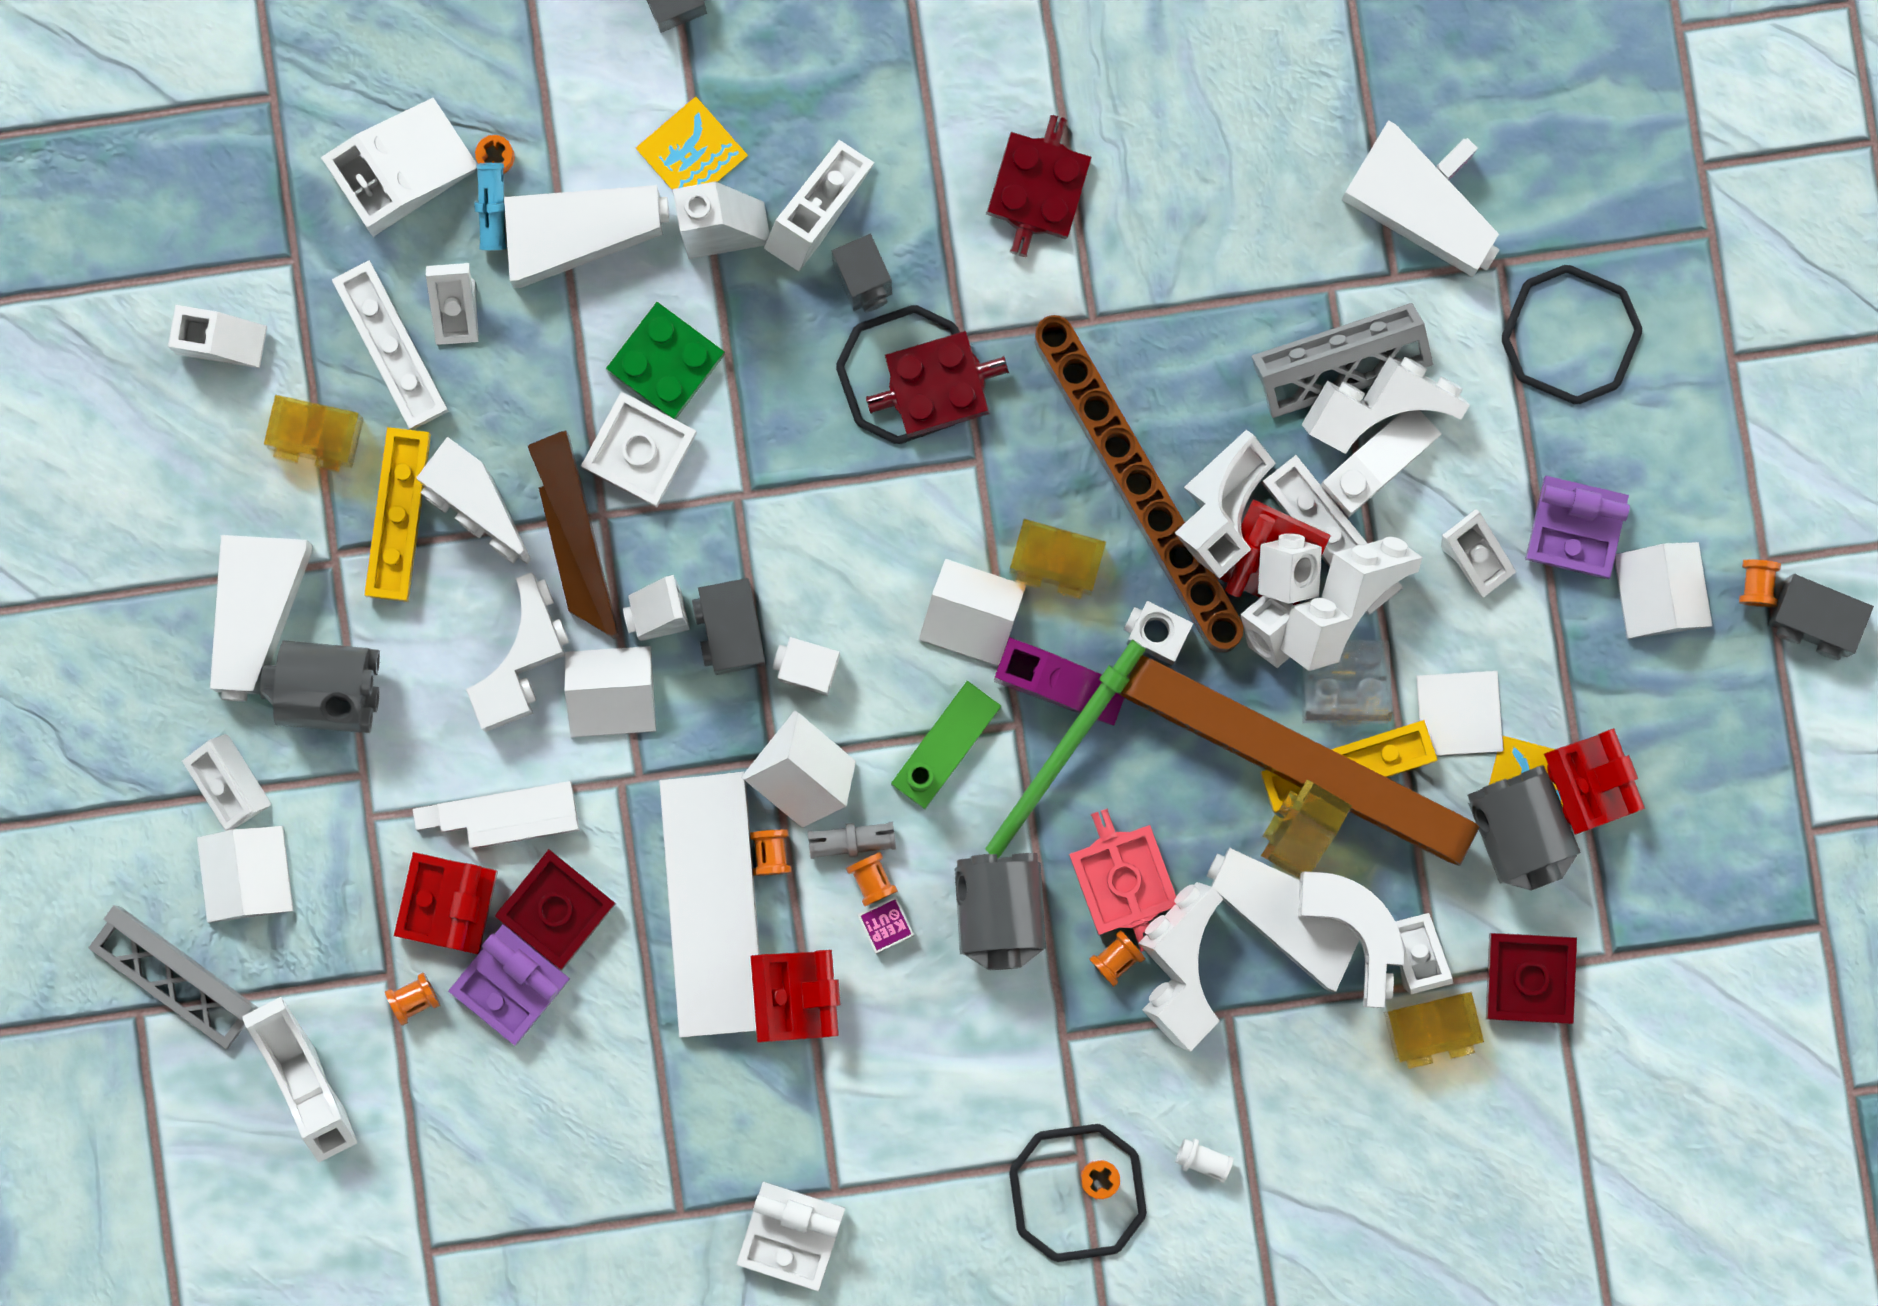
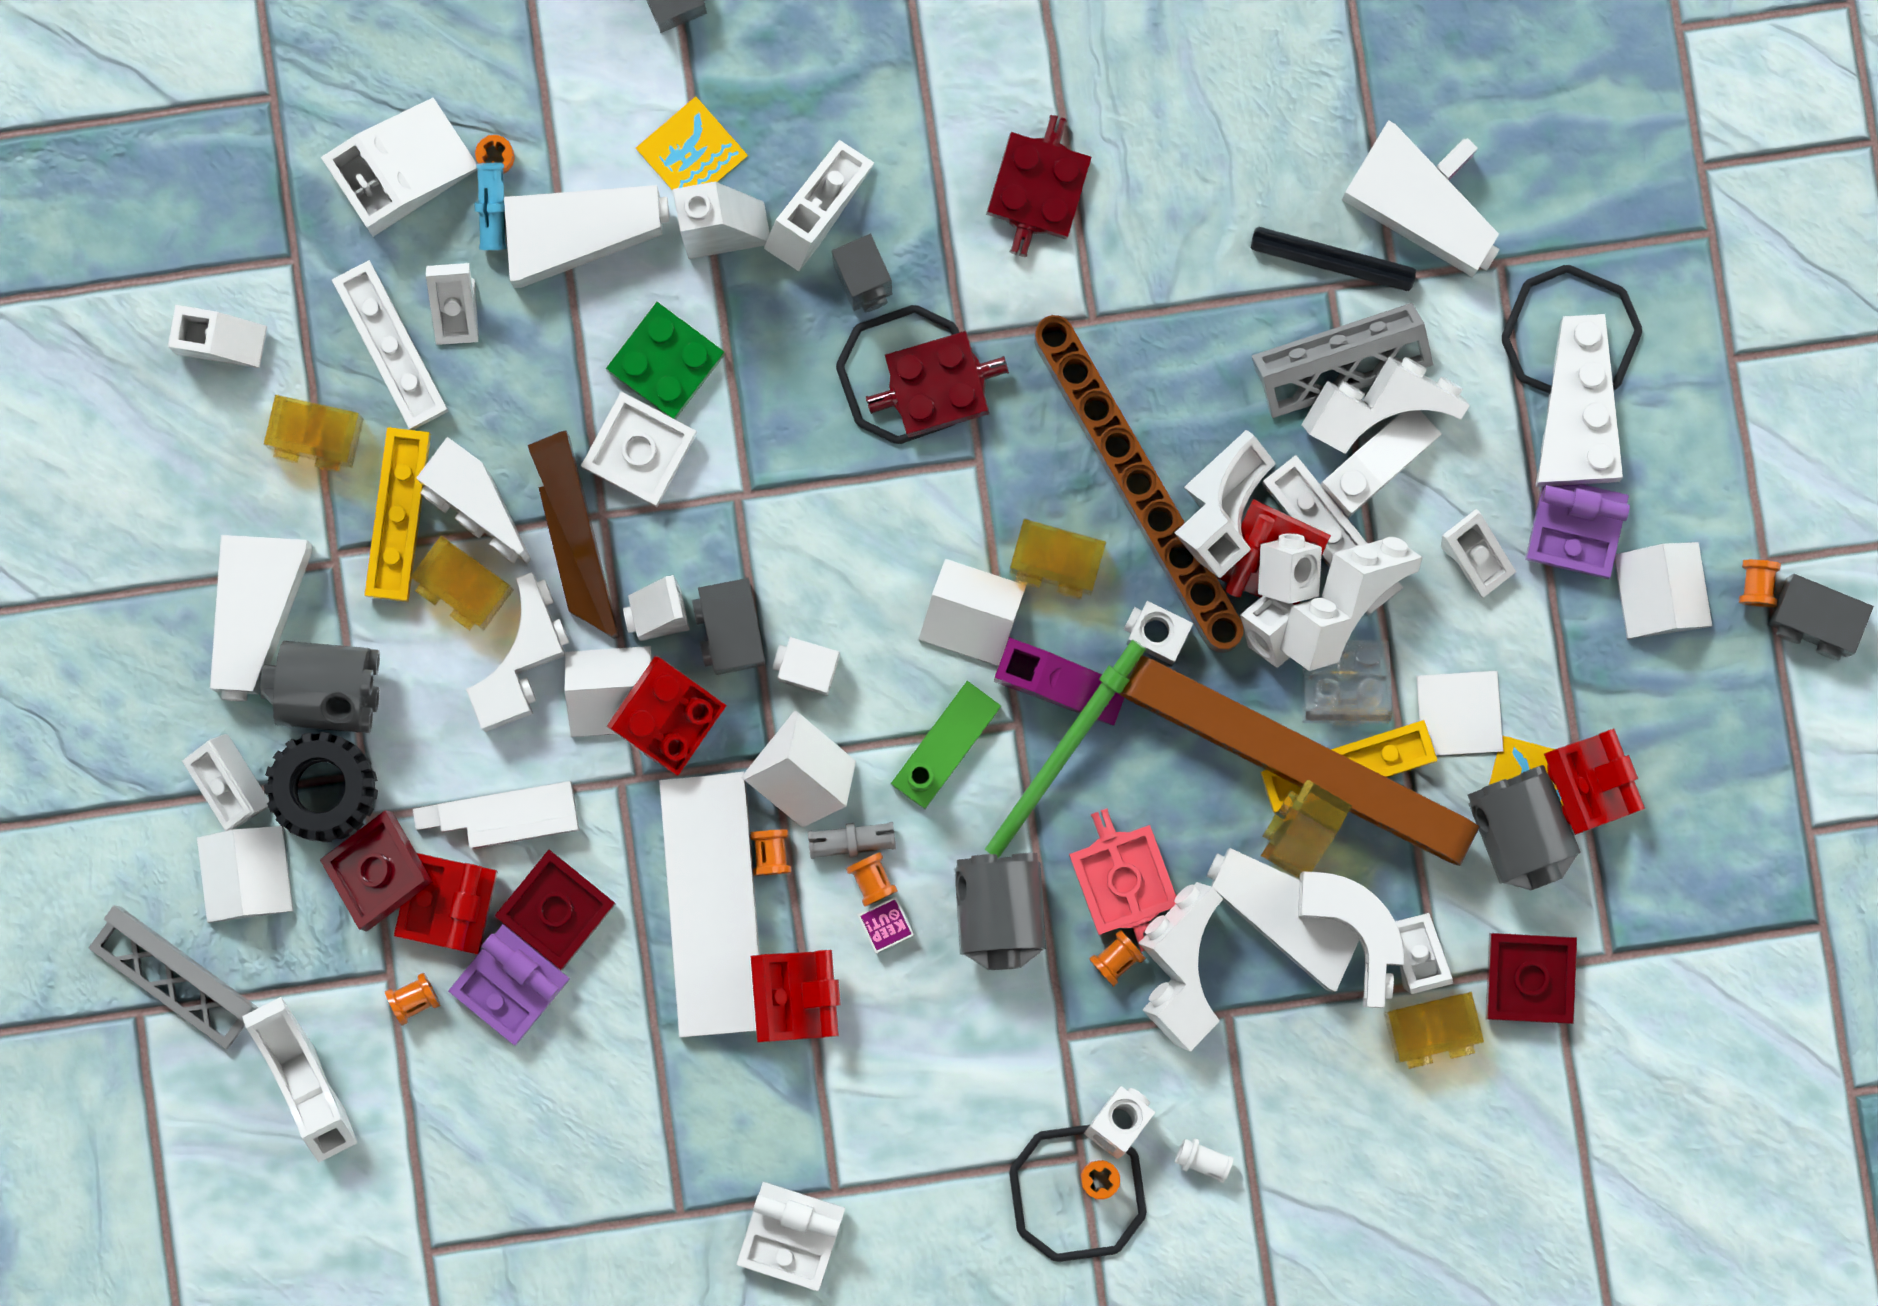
none -> black tyre [264,732,378,842]
none -> dark red plate [320,810,433,931]
none -> clear yellow brick [411,536,514,631]
none -> red plate [606,656,727,776]
none -> white brick [1084,1086,1155,1160]
none -> black axle [1251,227,1416,291]
none -> white wing [1535,314,1623,487]

